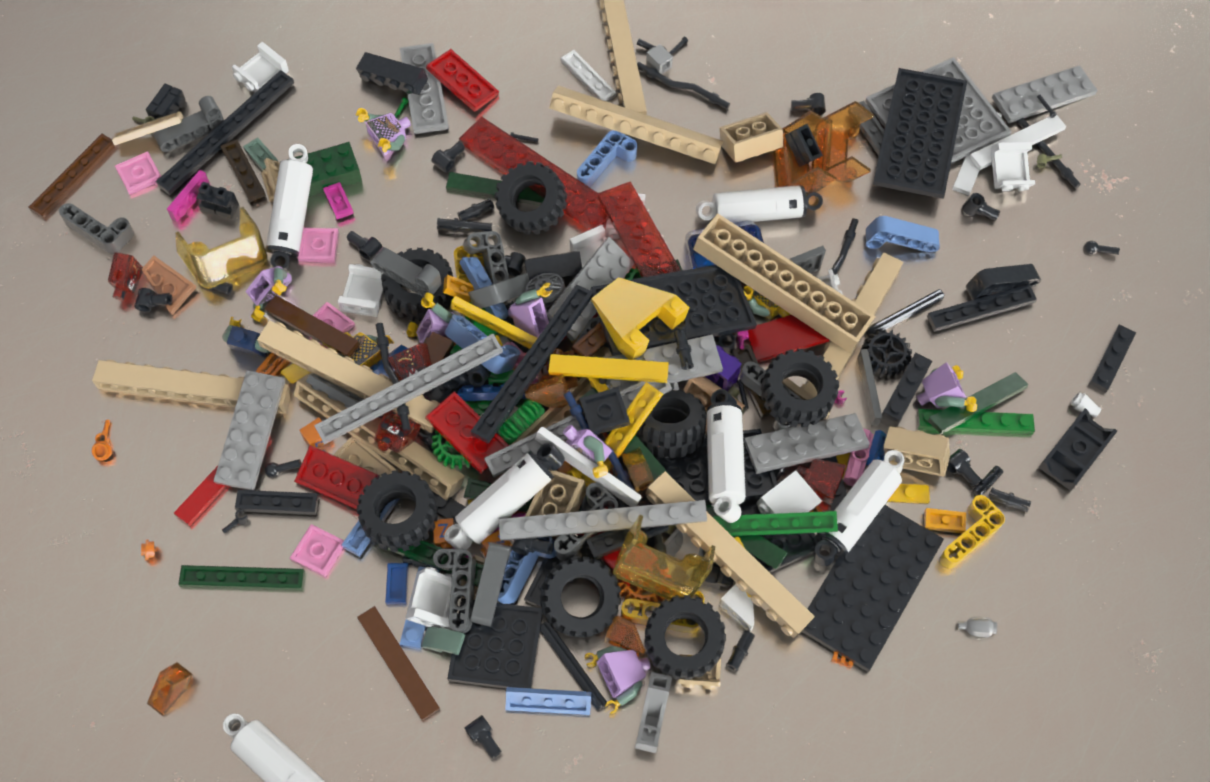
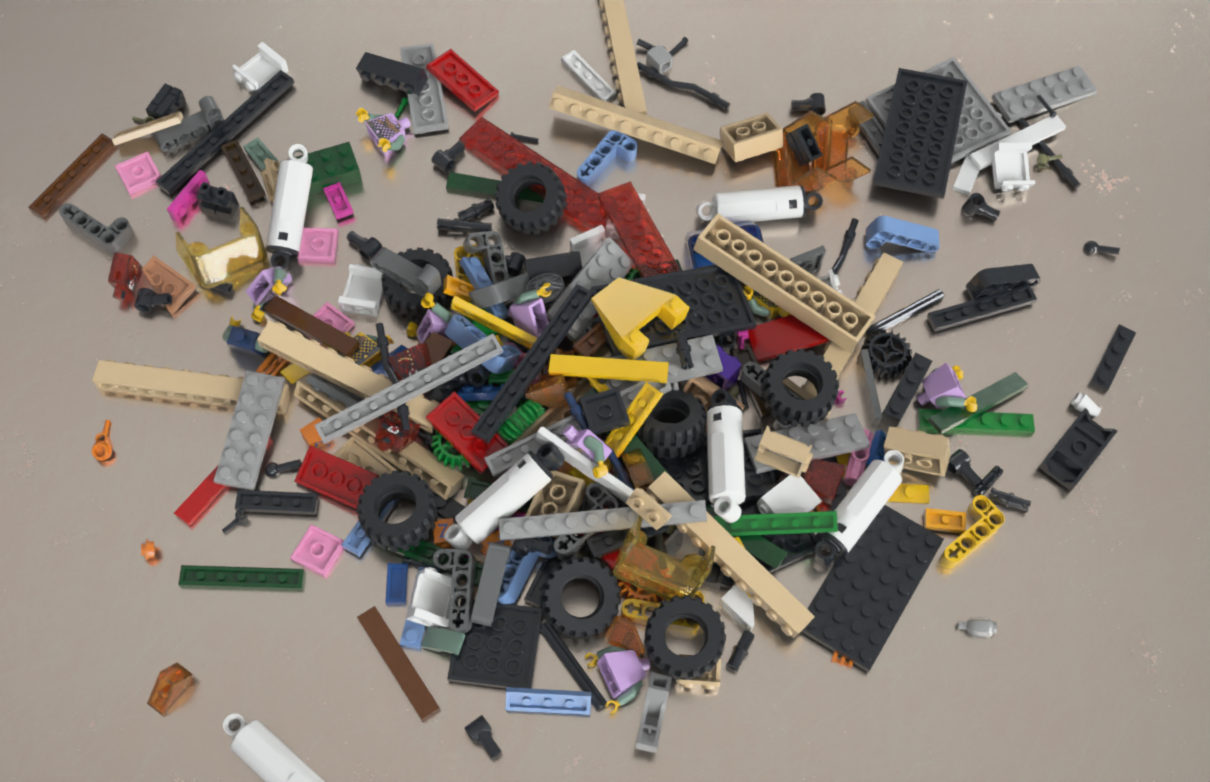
none -> tan bracket [625,488,672,530]
none -> tan window [754,425,813,478]

